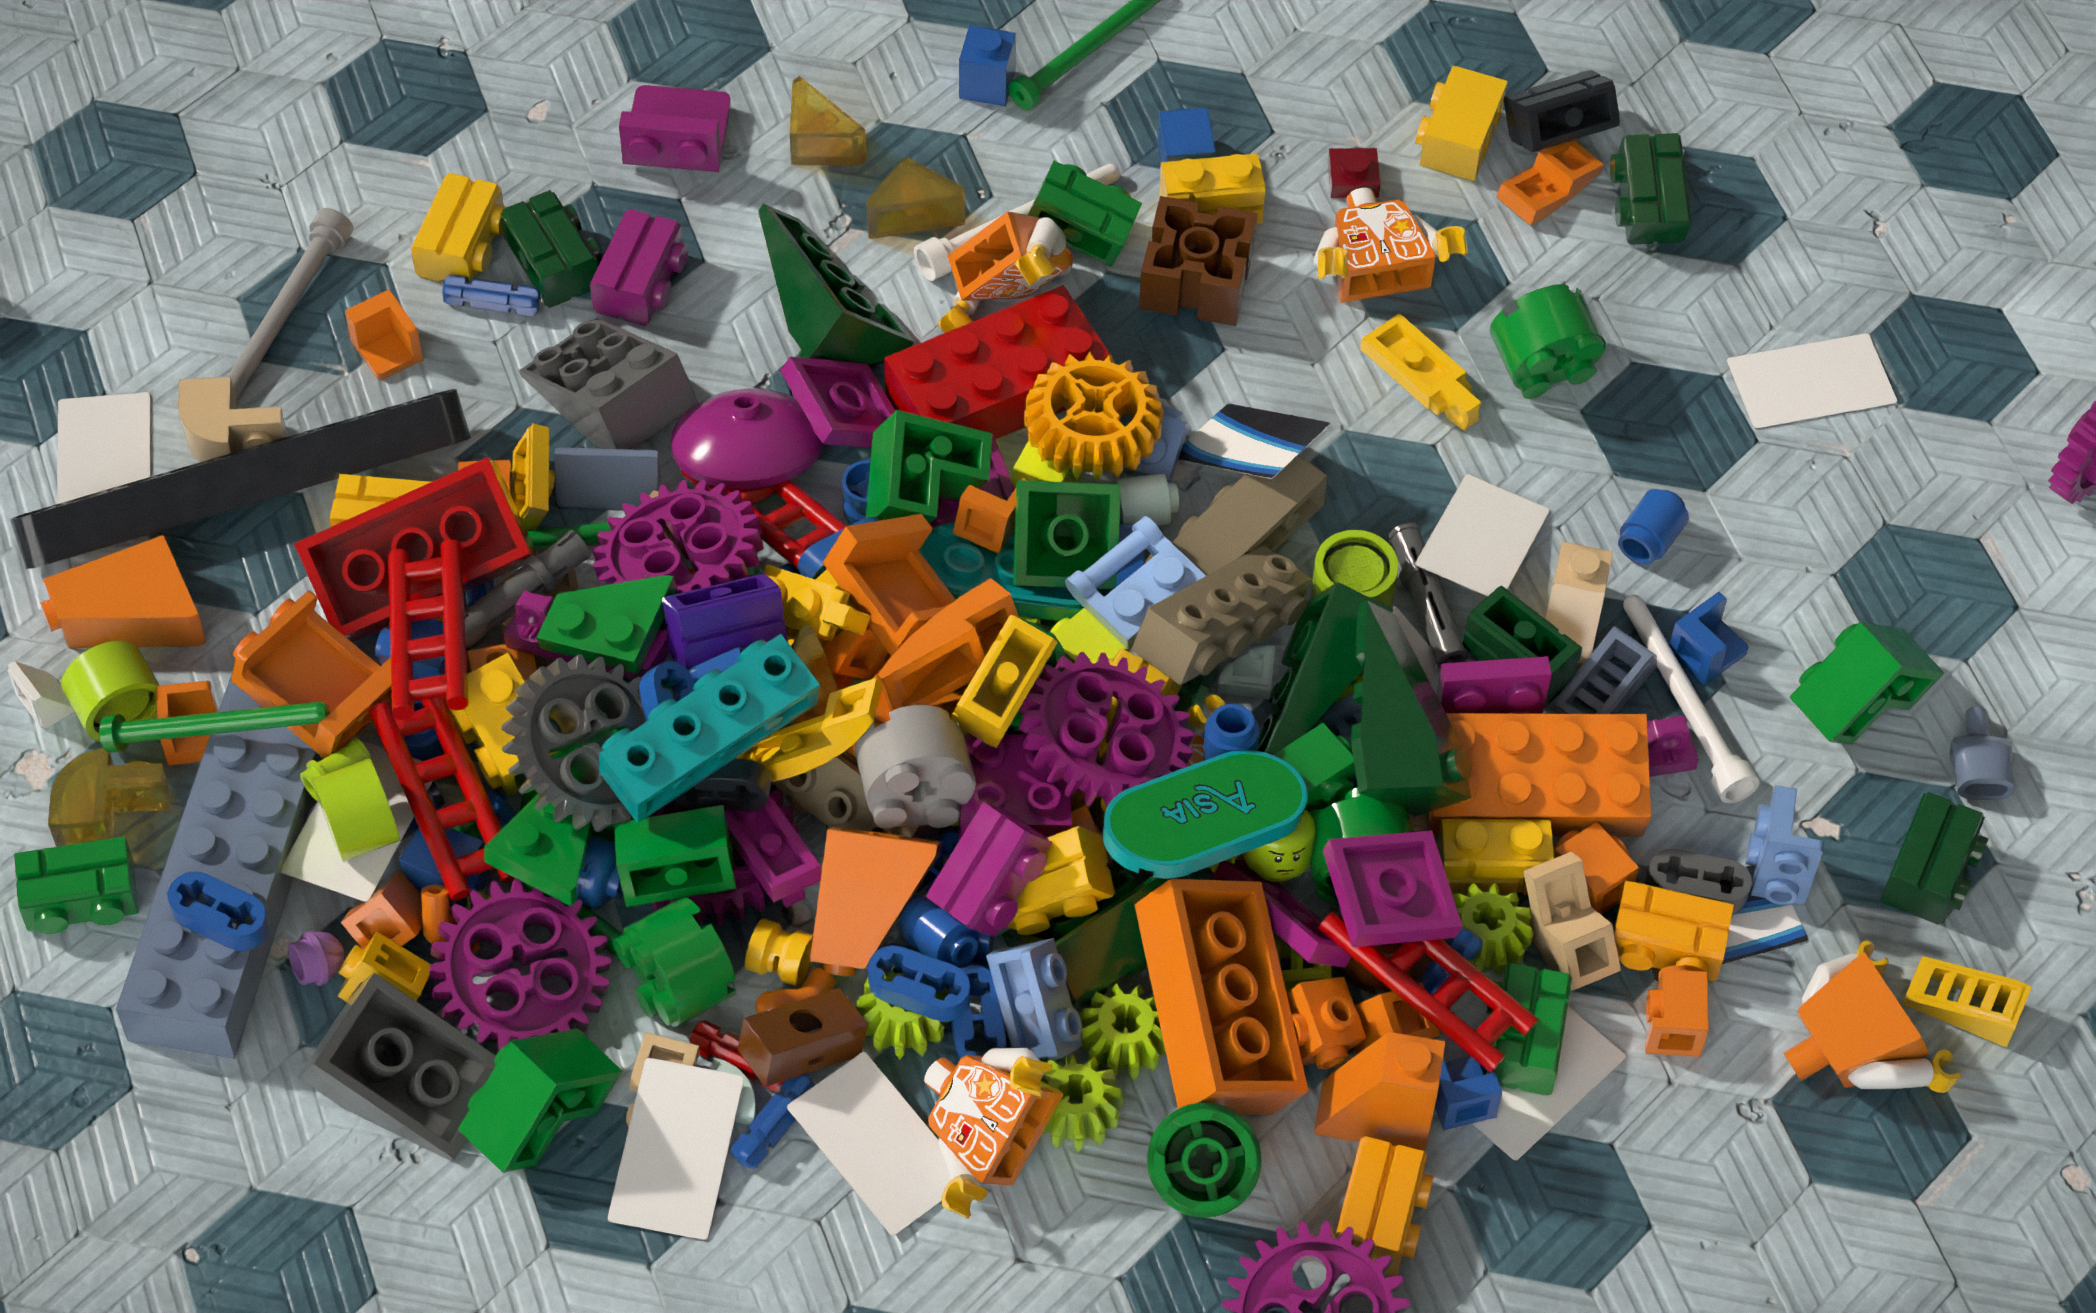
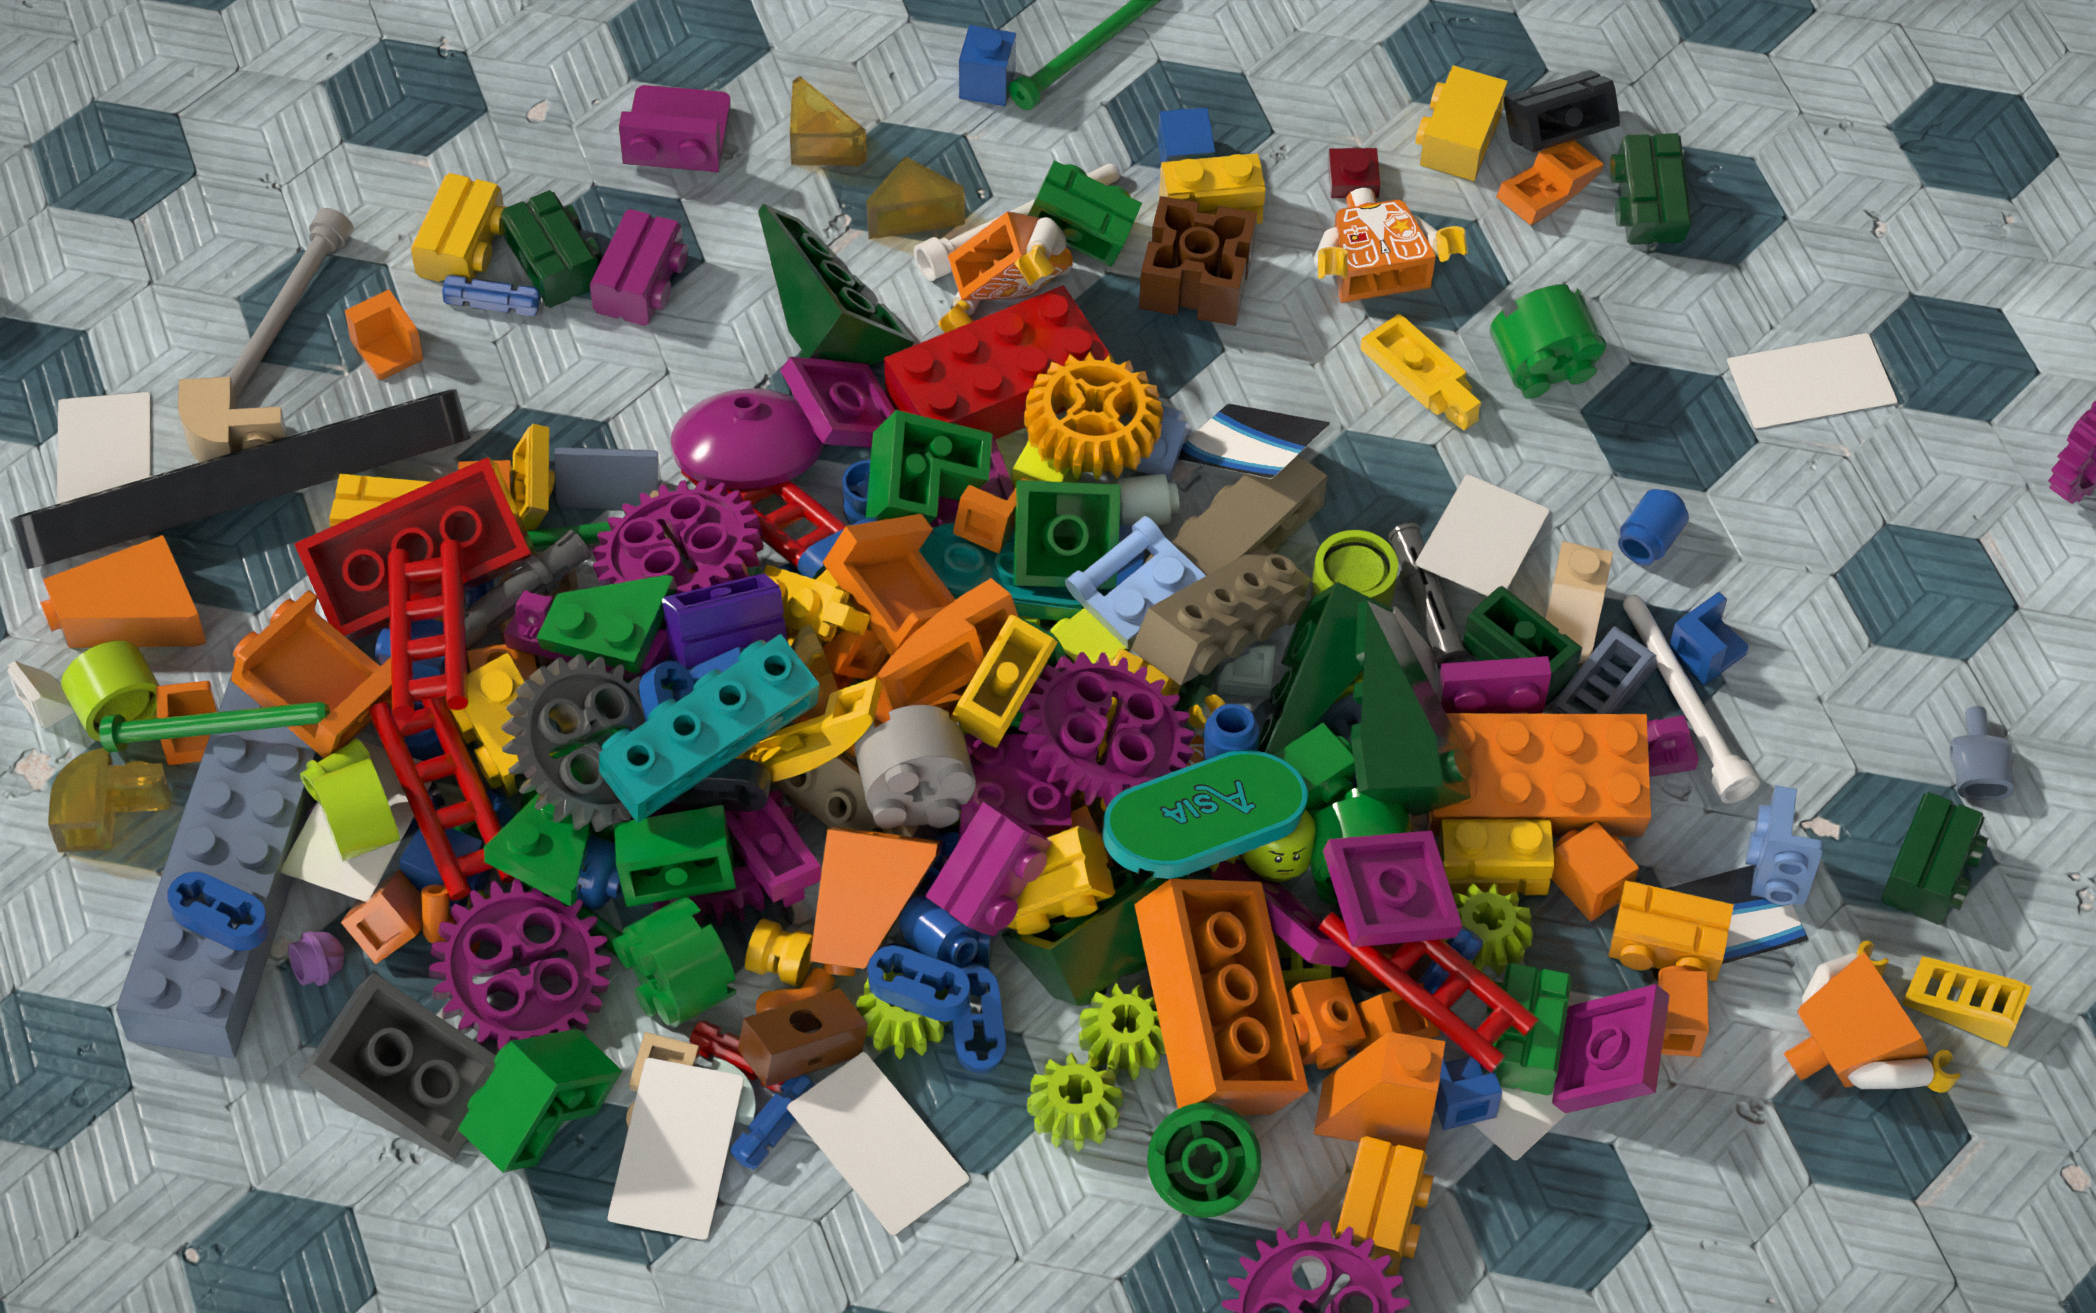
green brick [14,836,139,934] -> none
yellow bracket [337,932,431,1002] -> none
dark grey slope [519,318,699,450] -> none
torso [924,1048,1064,1219] -> none
medium blue bracket [986,938,1083,1060] -> none
tan brick [1523,852,1621,991] -> none
dark grey beam [1646,849,1752,914] -> none
green brick [1789,621,1944,745] -> none
none -> magenta plate [1552,984,1670,1114]

